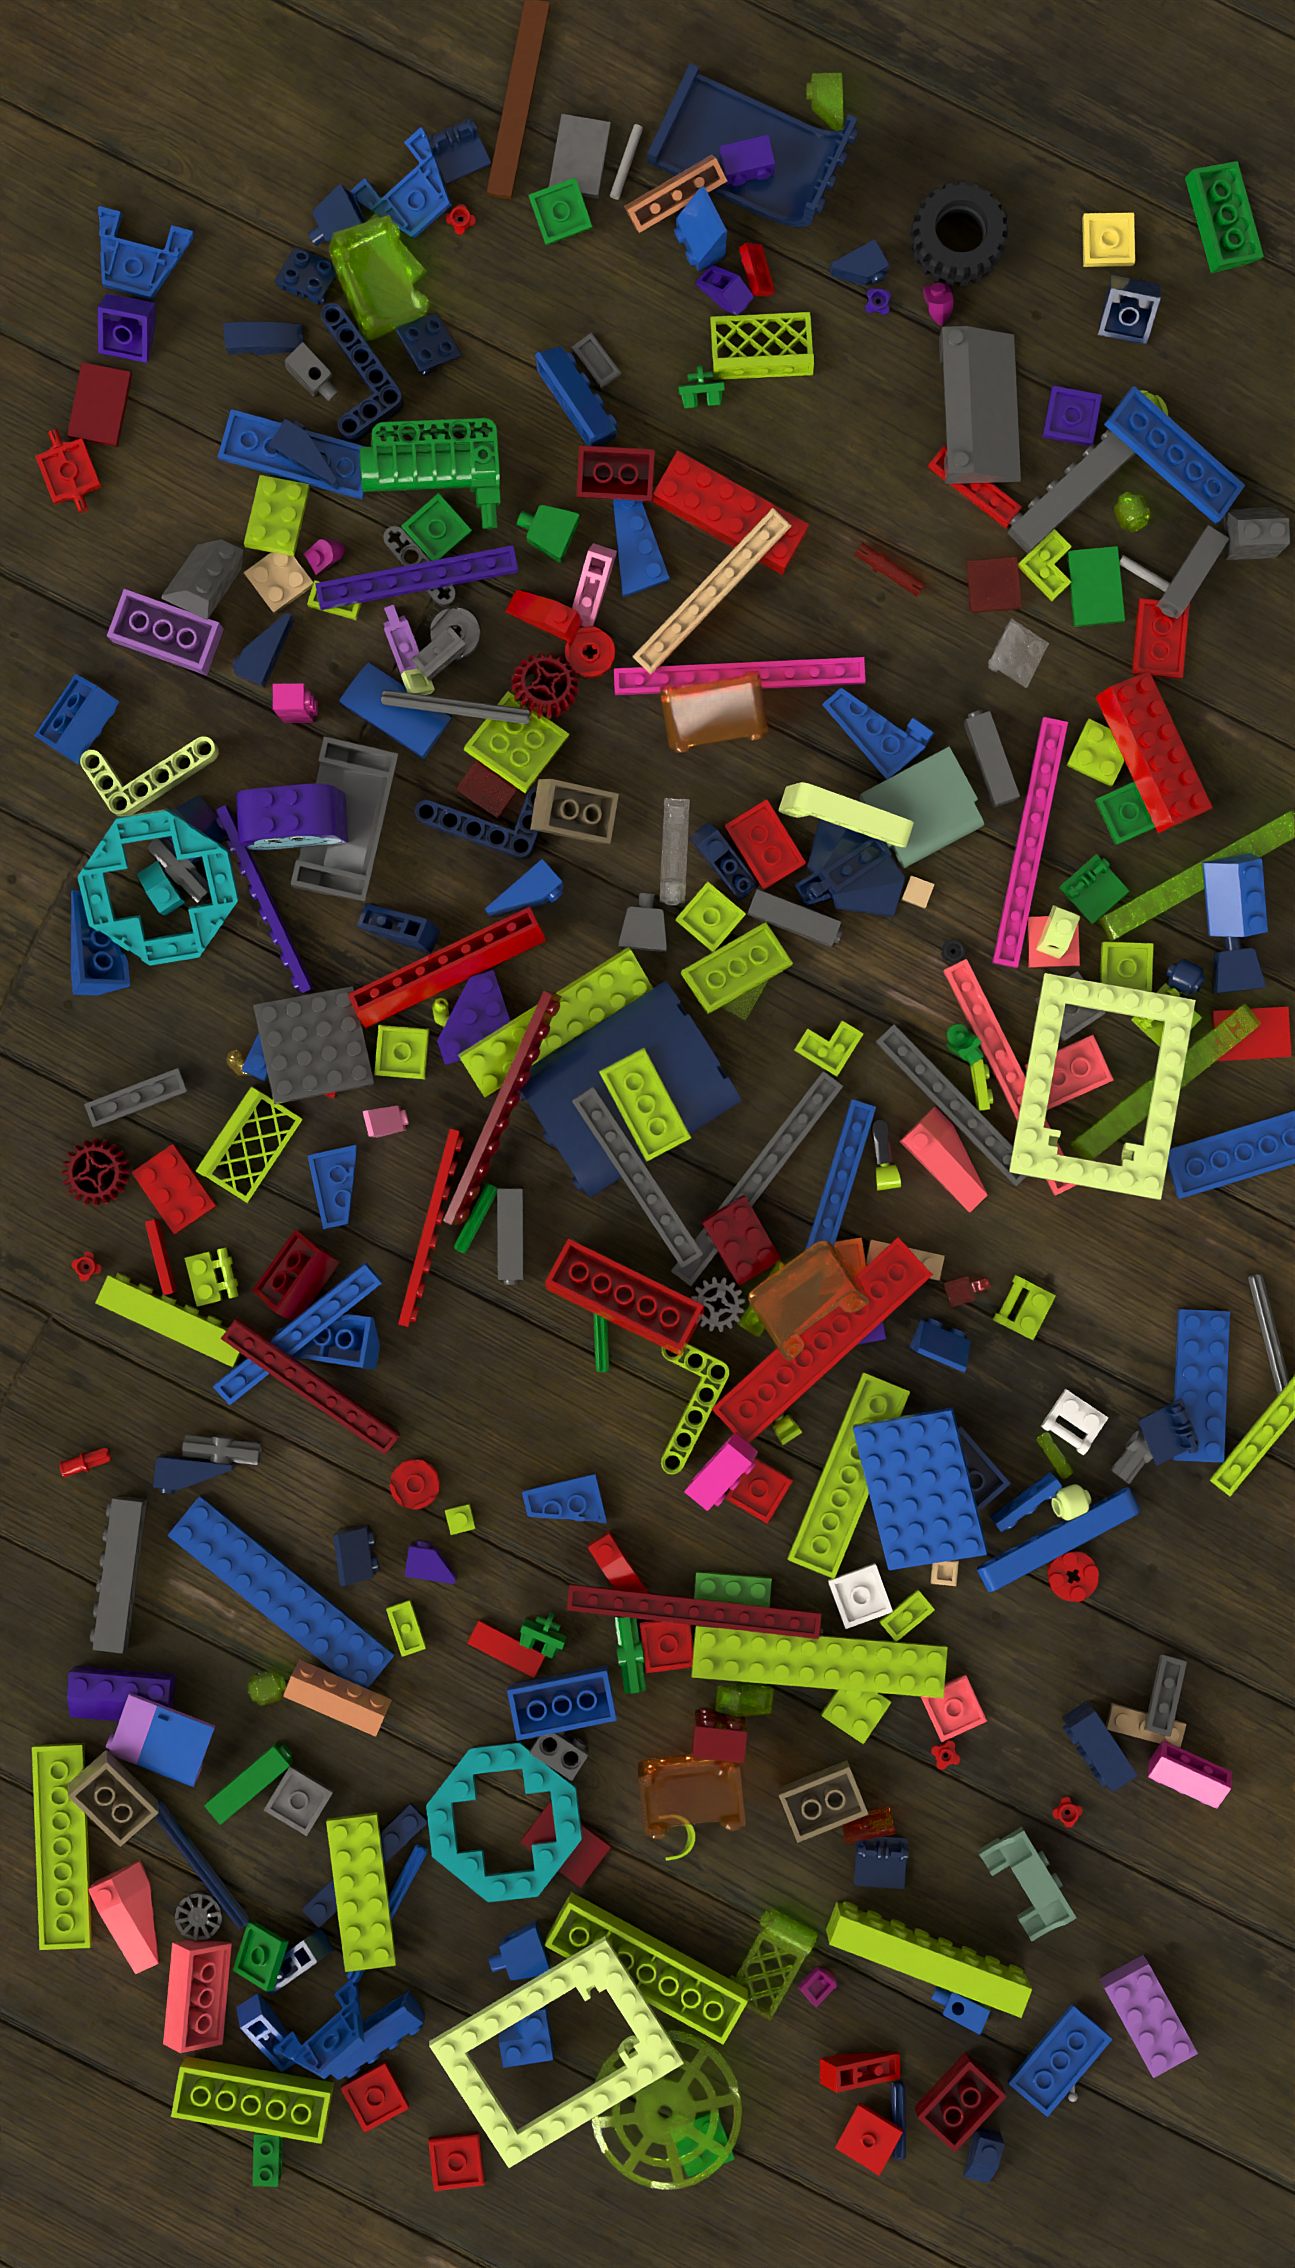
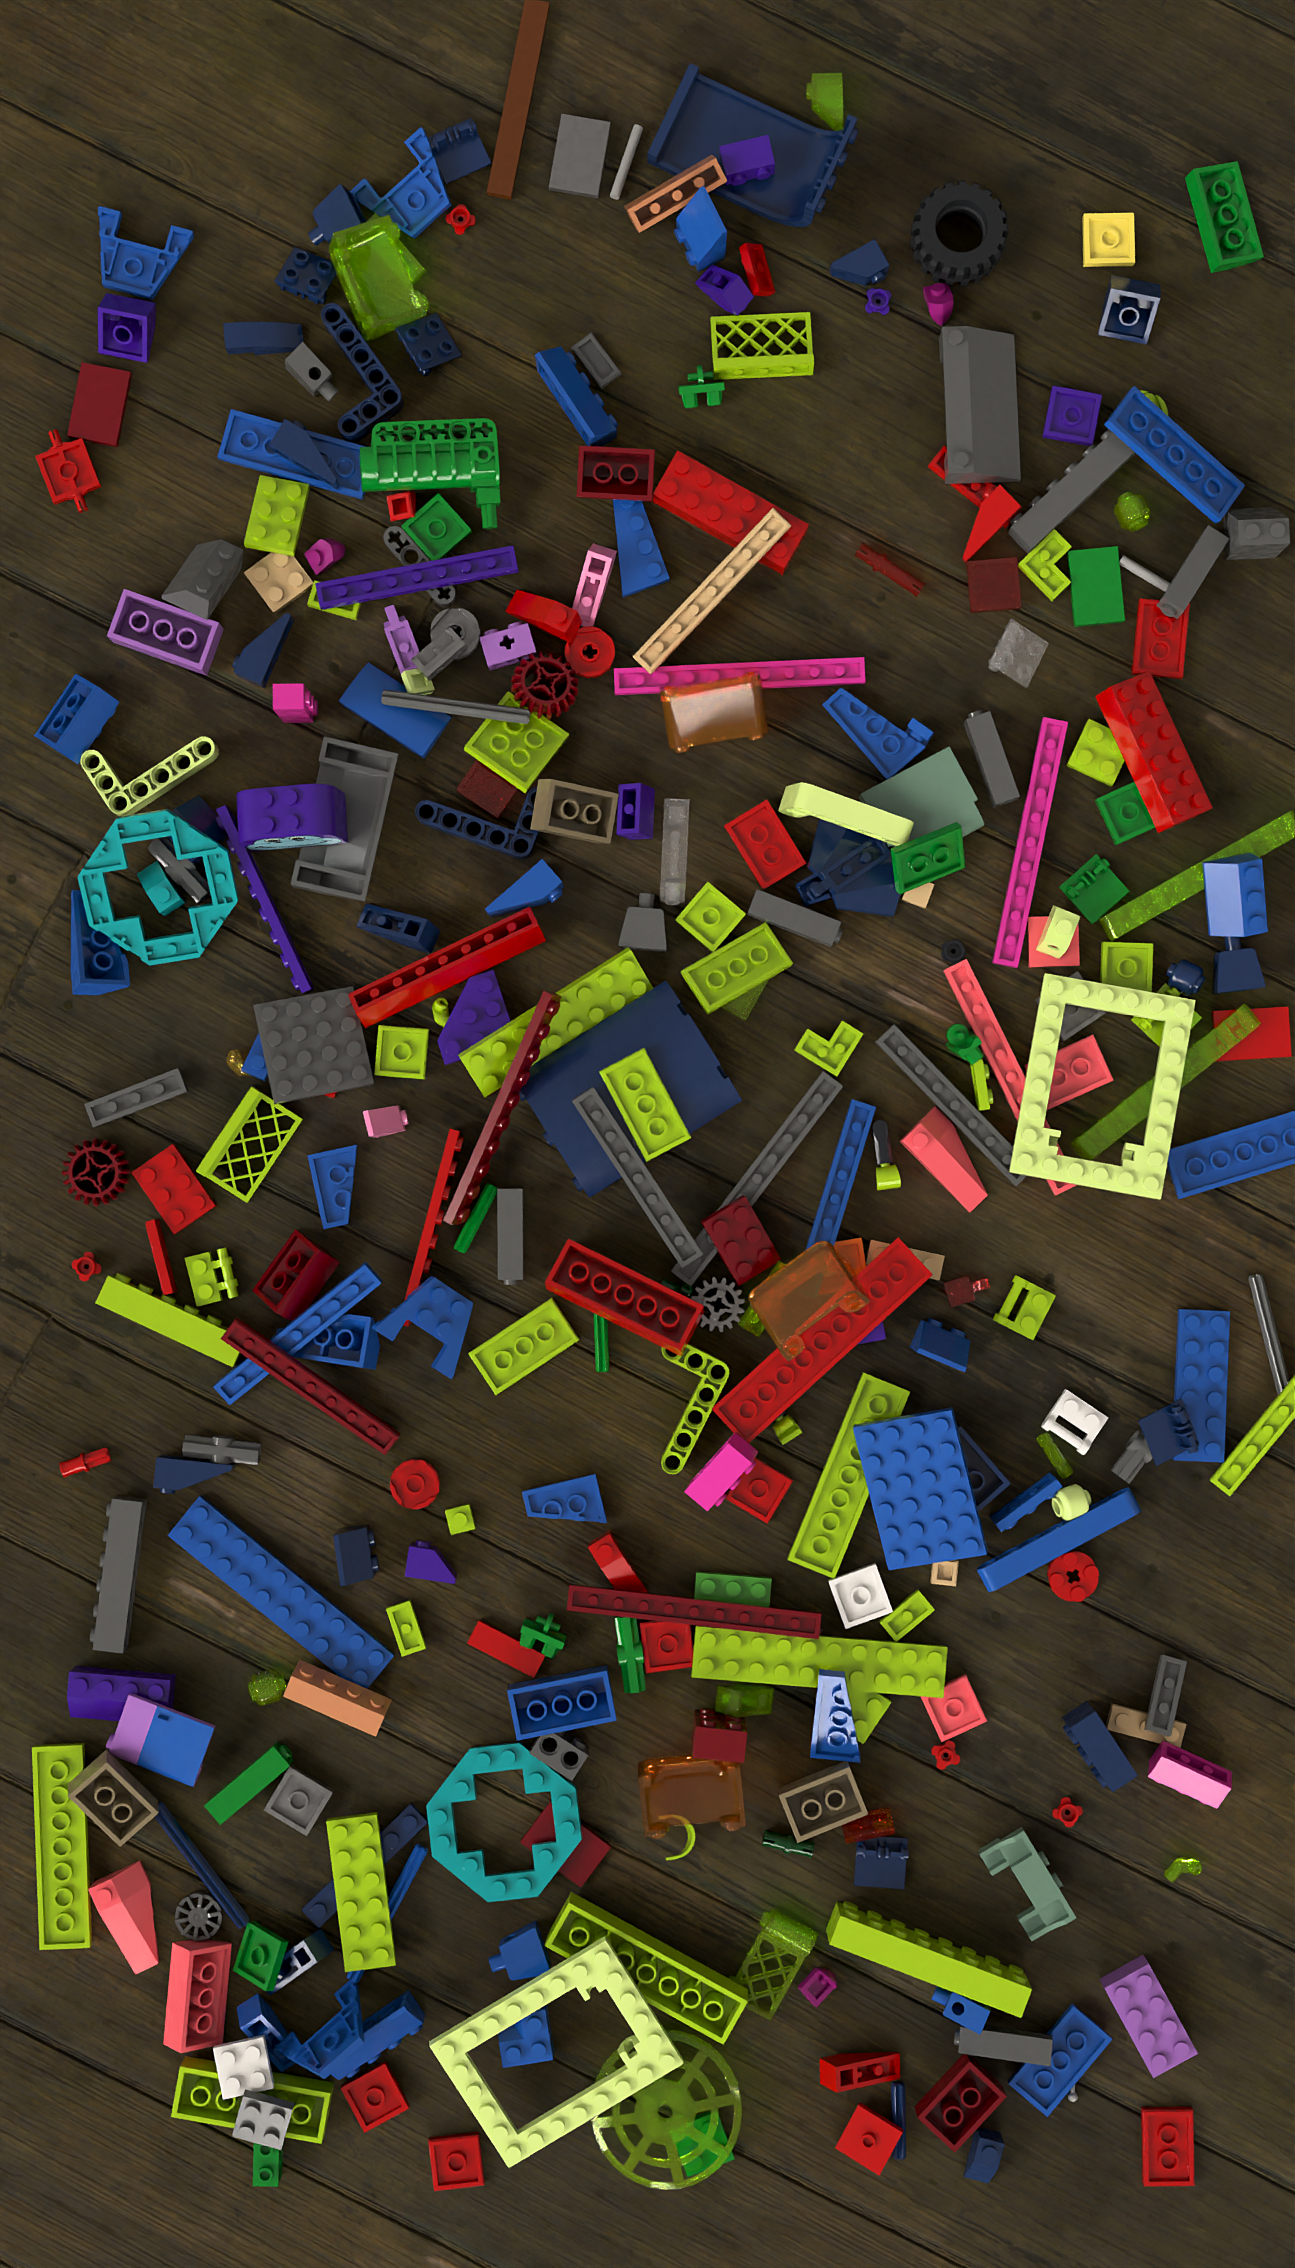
green torso [517,505,580,564] -> none
green plate [529,177,593,246] -> none
dark blue slope [688,822,759,901] -> none
none -> white plate [213,2035,275,2100]
none -> plate [232,2089,295,2150]
none -> blue wing [372,1276,473,1379]
none -> red slope [386,491,416,521]
none -> lime tile [468,1298,580,1395]
none -> medium lavender brick [479,622,537,671]
none -> dark purple brick [617,783,655,840]
none -> dark green arm [661,1279,693,1299]
none -> dark green pin [762,1830,815,1858]
none -> wing [810,1669,861,1763]
none -> green tile [891,822,965,894]
none -> dark grey brick [954,2025,1053,2066]
none -> red slope [962,485,1021,563]
none -> red tile [1141,2106,1195,2186]
none -> clear neon green arm [1163,1857,1202,1883]

